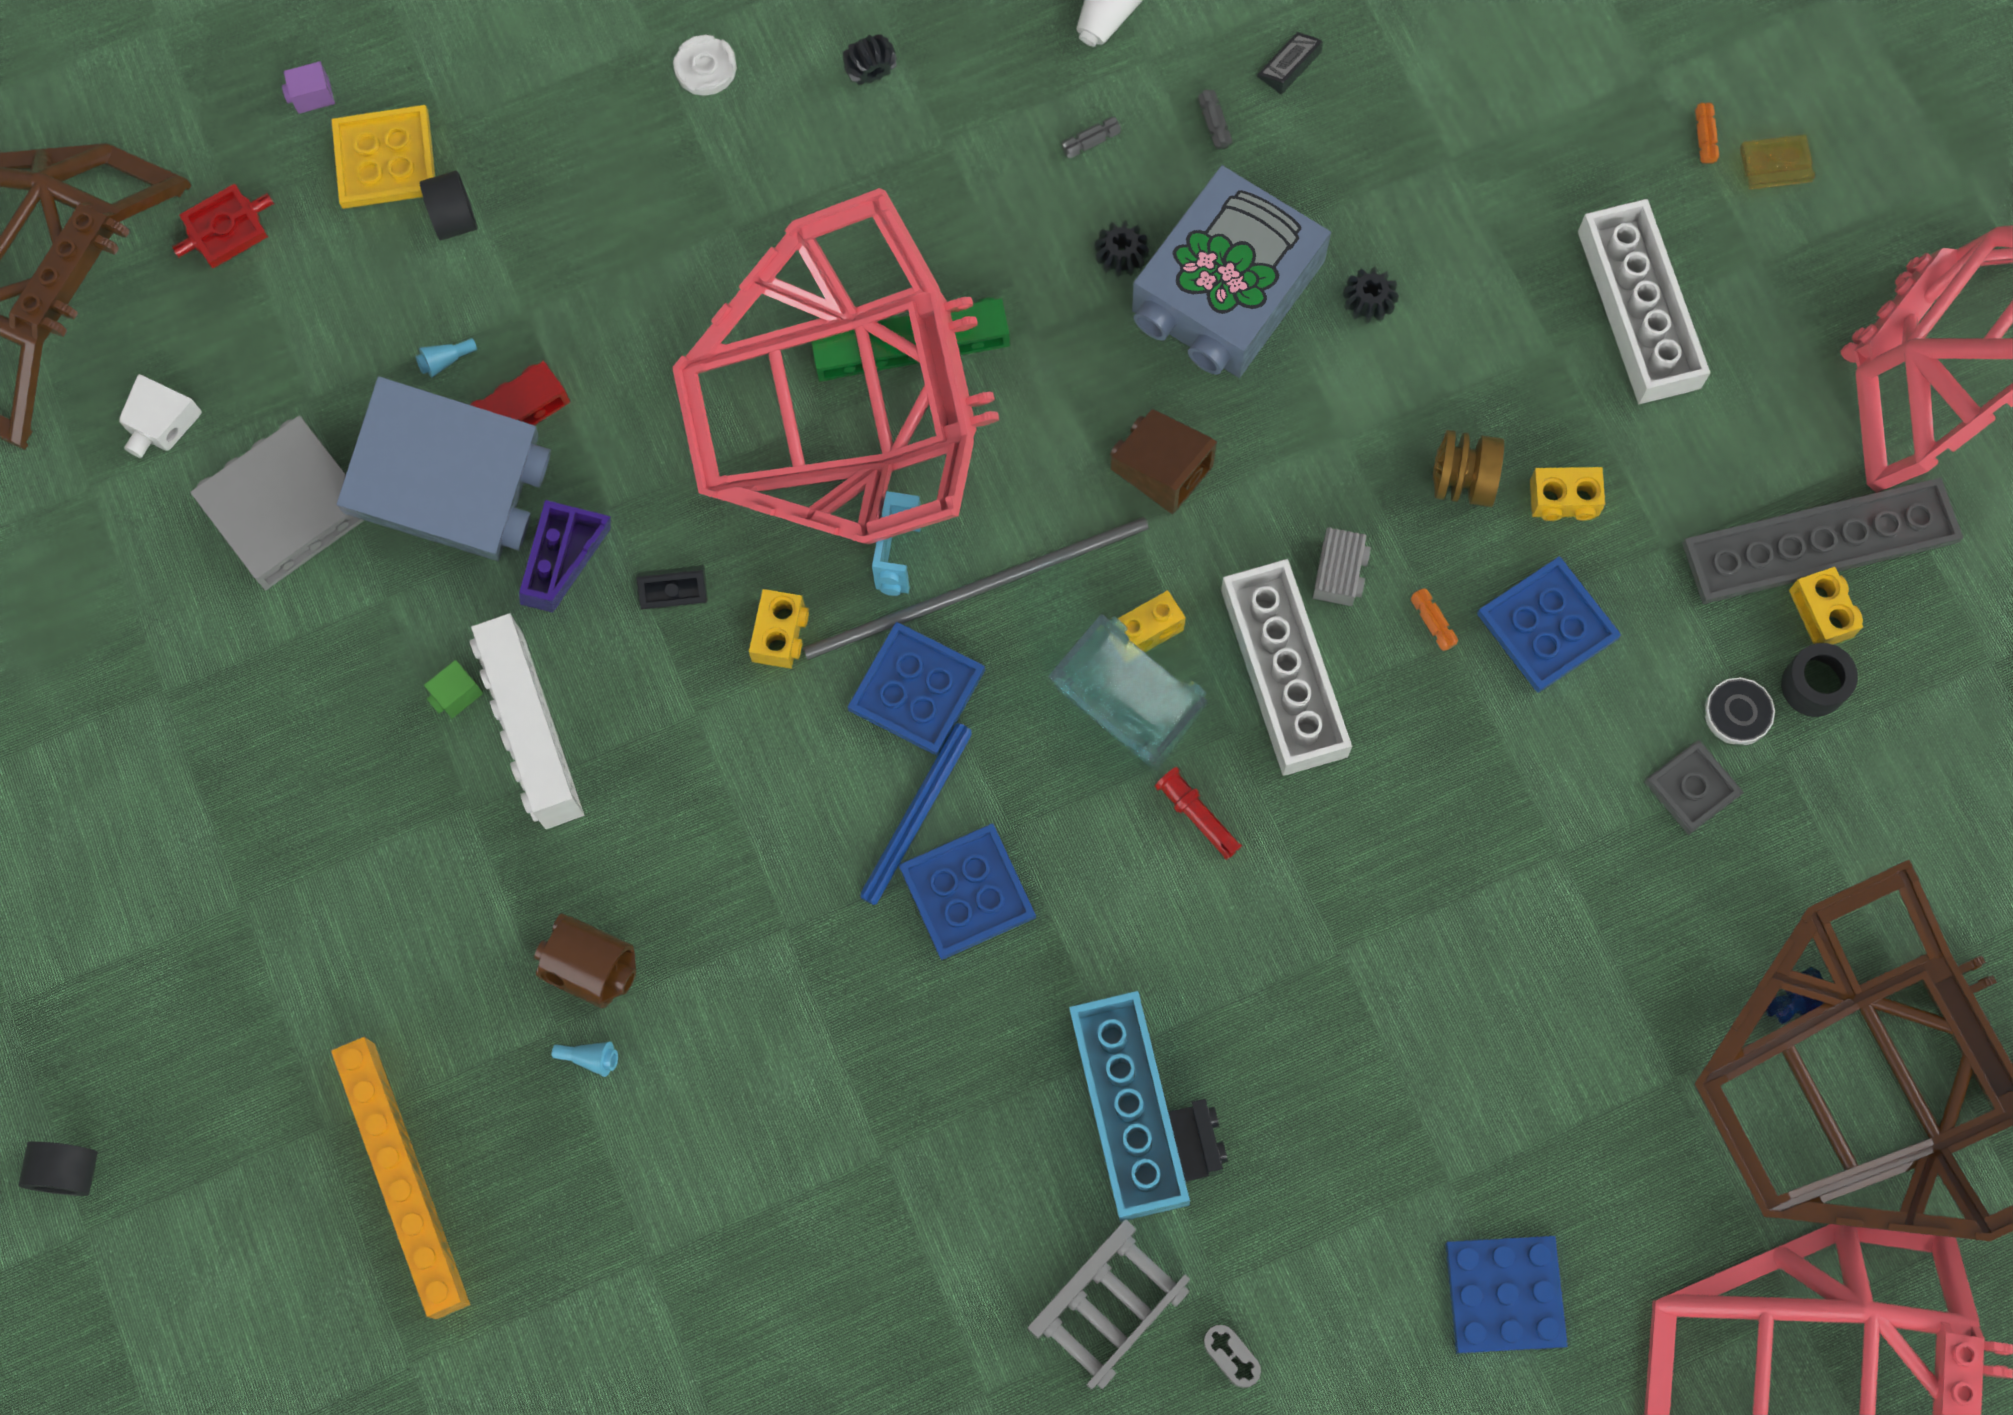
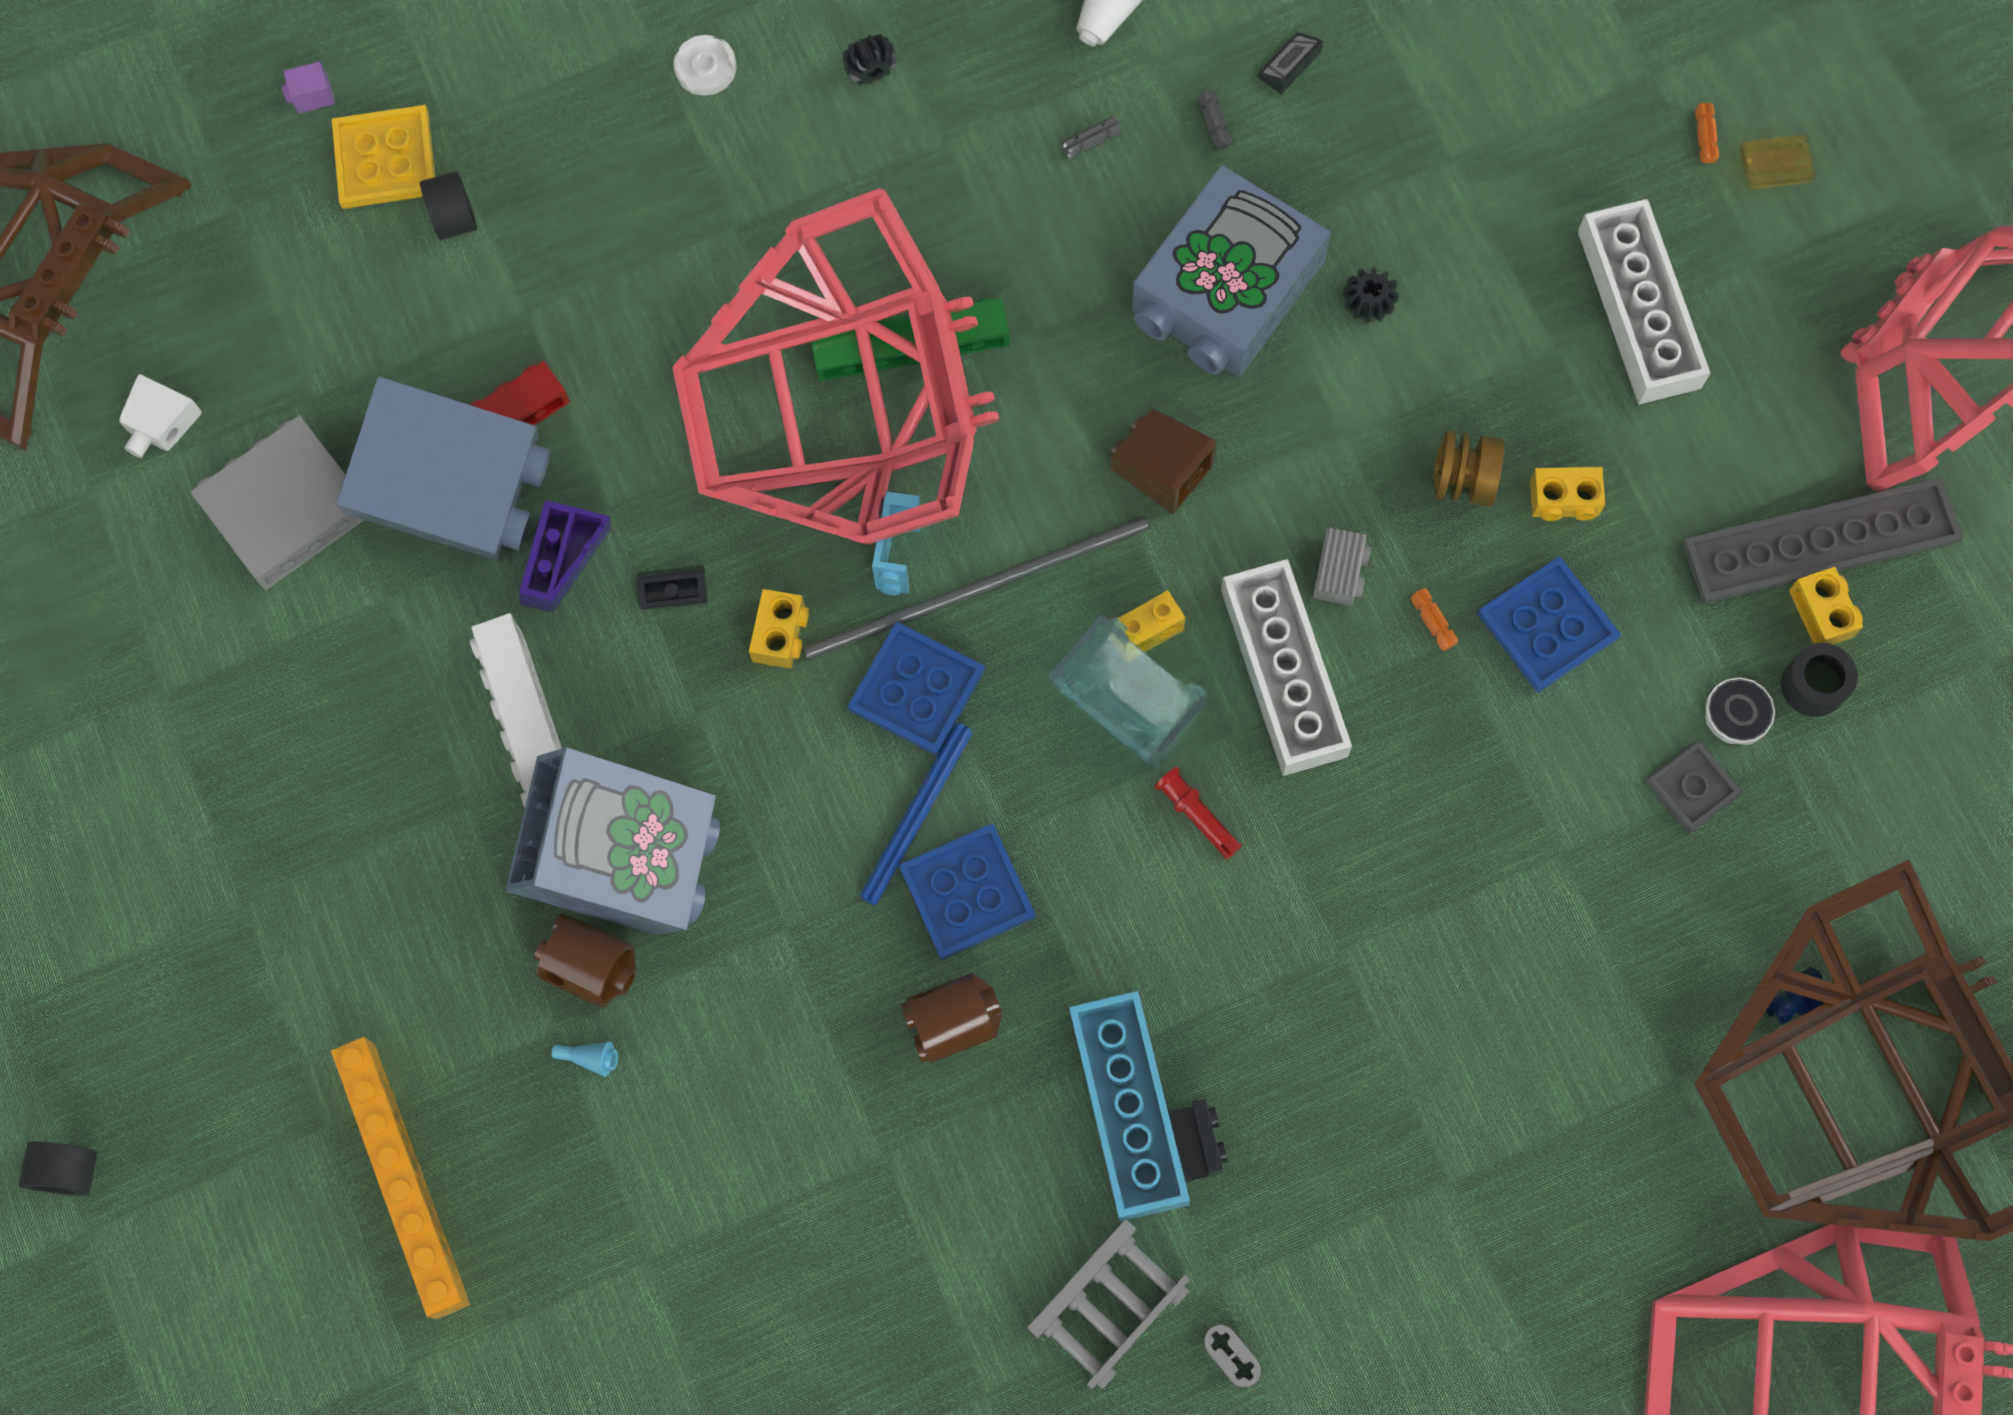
red plate [172,183,274,269] -> none
medium azure cone [415,338,477,378] -> none
bright green brick [424,660,483,719] -> none
black gear [1094,220,1149,277] -> none
blue plate [1445,1236,1568,1354] -> none
none -> brick [505,747,720,935]
none -> reddish brown cylinder [901,973,1002,1063]

